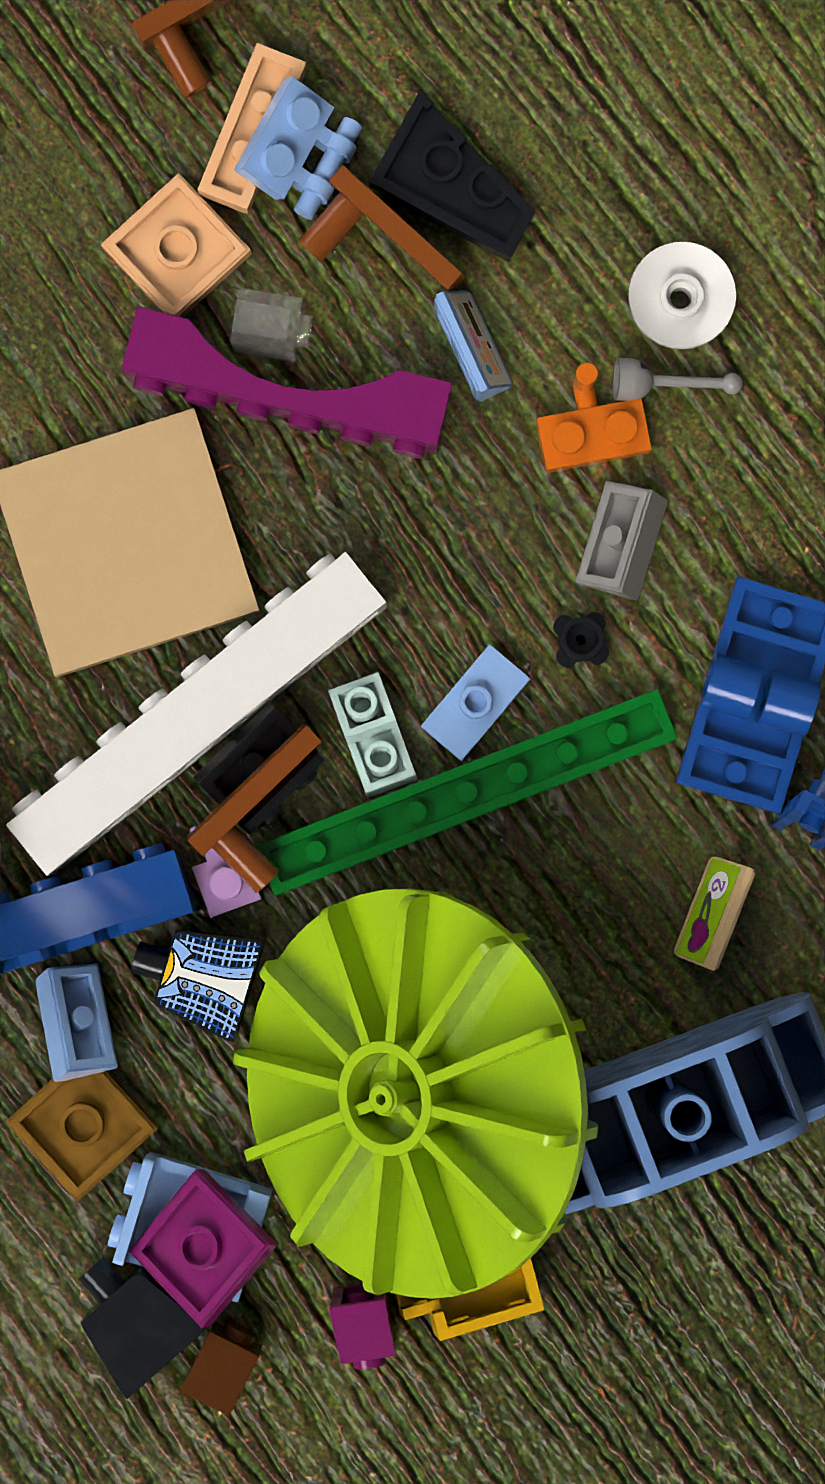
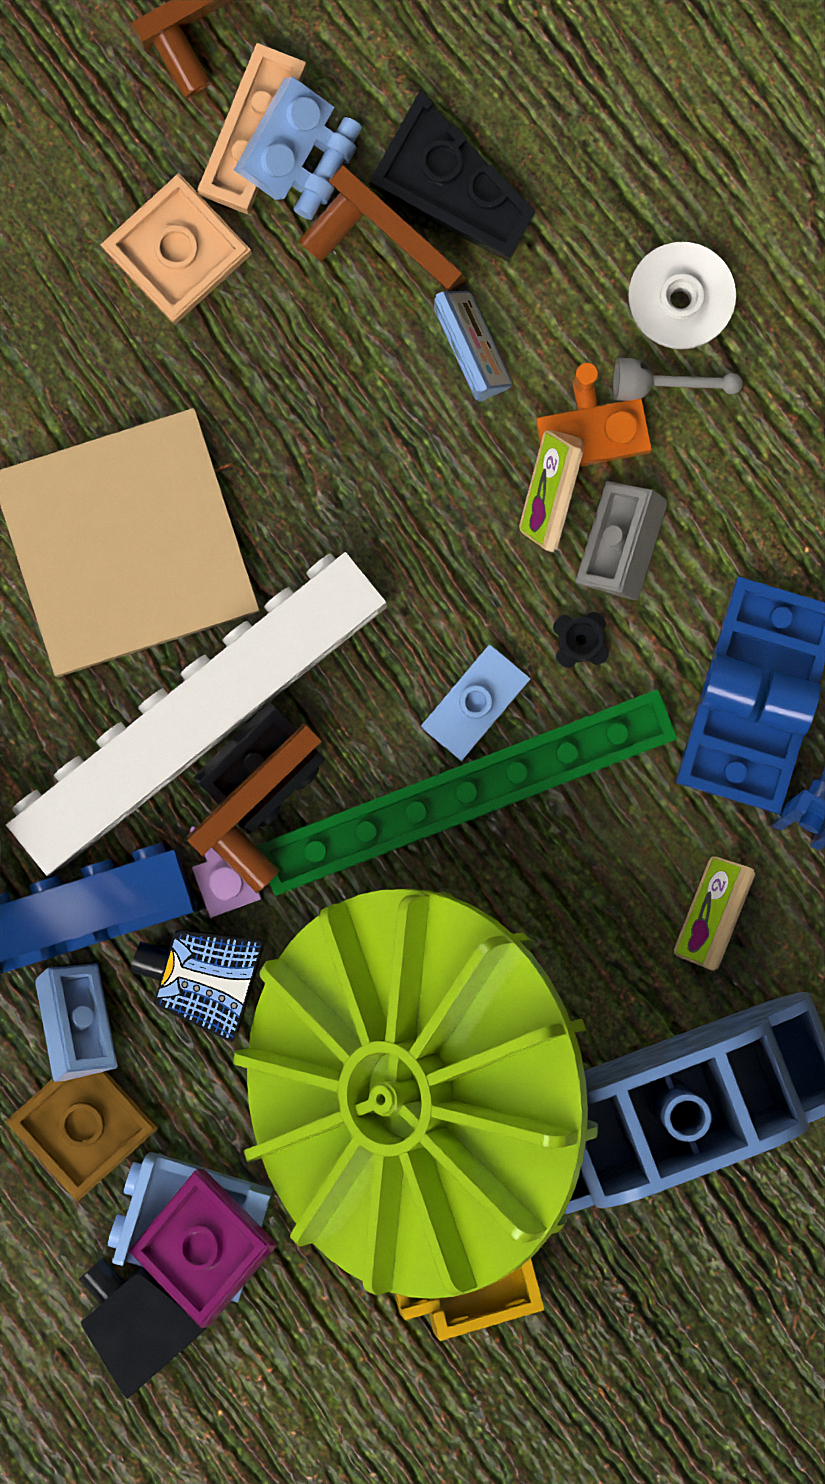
magenta arch [121,307,452,459] -> none
reddish brown brick [180,1321,262,1416] -> none
clear brick [230,288,313,362] -> none
light aqua slope [328,672,418,798] -> none
magenta slope [329,1284,396,1369] -> none
none -> slope [519,430,585,552]

